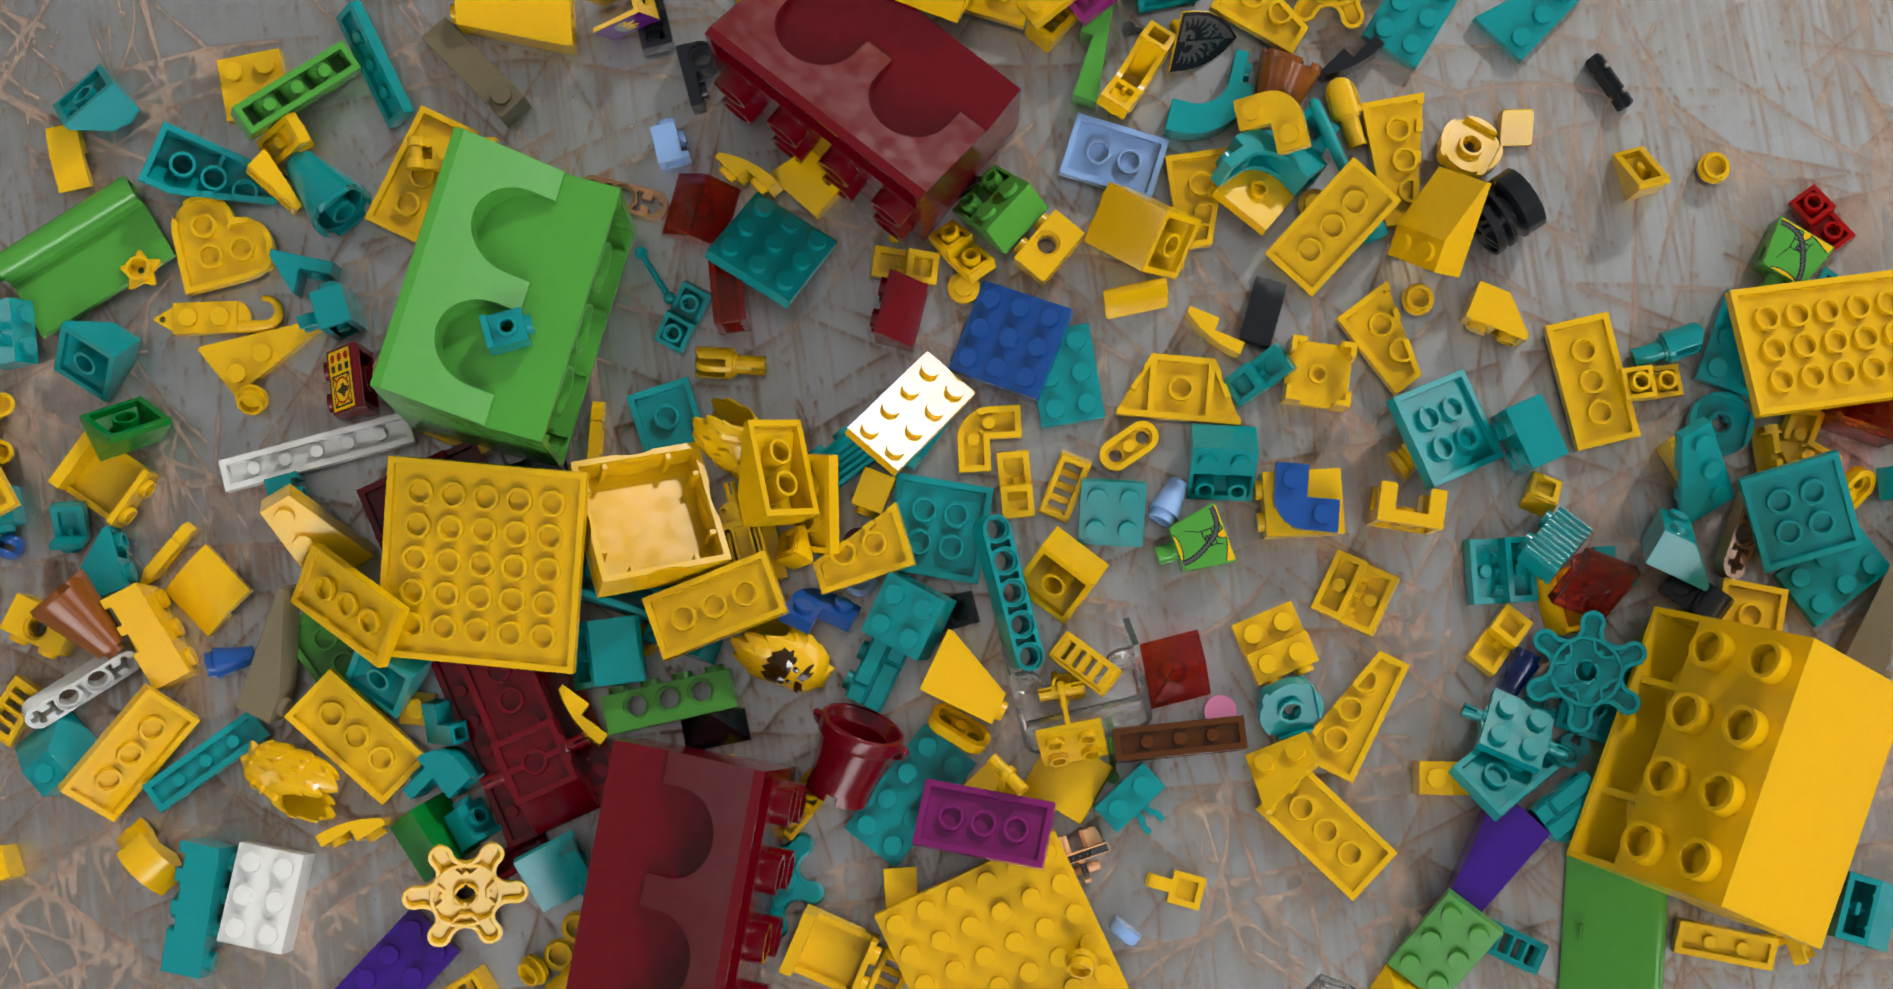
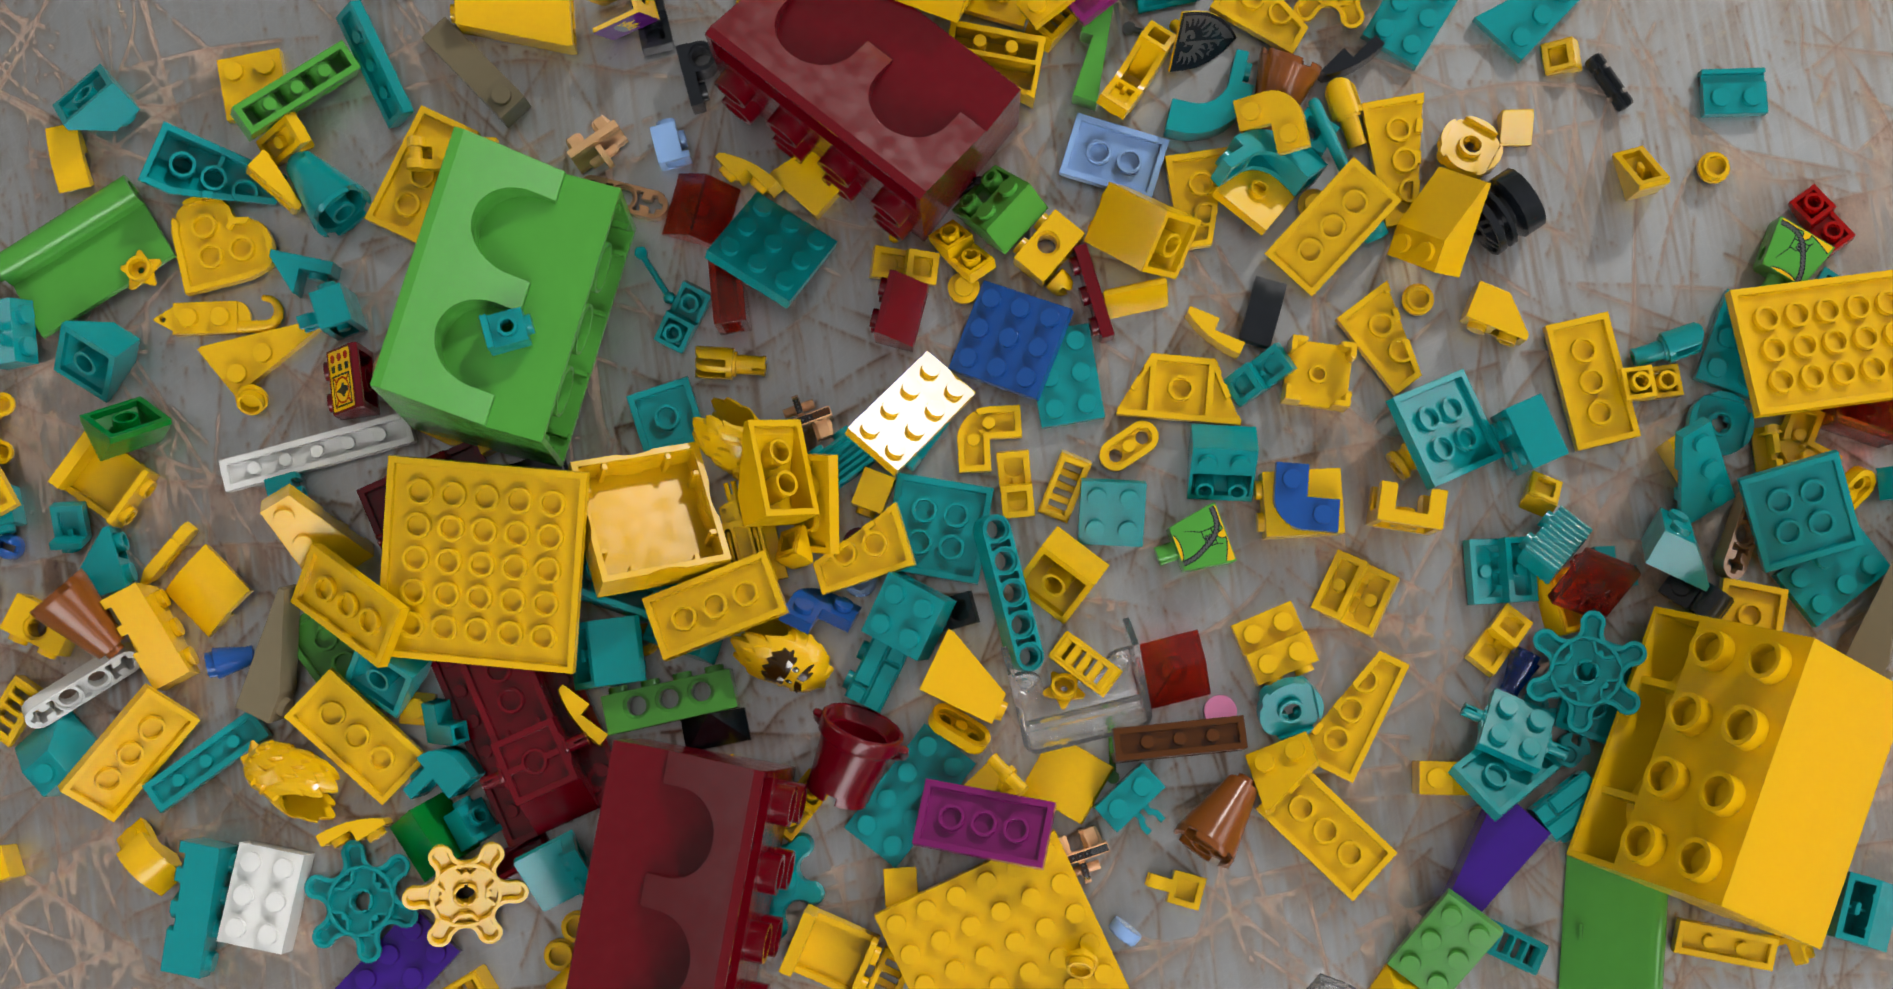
yellow plate [517,954,549,987] -> none
yellow piece [587,401,607,459] -> none
yellow plate [1035,680,1109,767] -> none
light blue cone [1148,477,1188,527] -> none
none -> teal plate [304,840,419,963]
none -> light nougat hips [566,115,629,174]
none -> light nougat hips [782,395,834,442]
none -> yellow wedge [949,21,1046,109]
none -> yellow hinge [1045,268,1073,296]
none -> dark red plate [1069,243,1115,343]
none -> dark orange cone [1174,773,1258,868]
none -> yellow slope [1540,36,1582,76]
none -> teal plate [1698,67,1768,118]

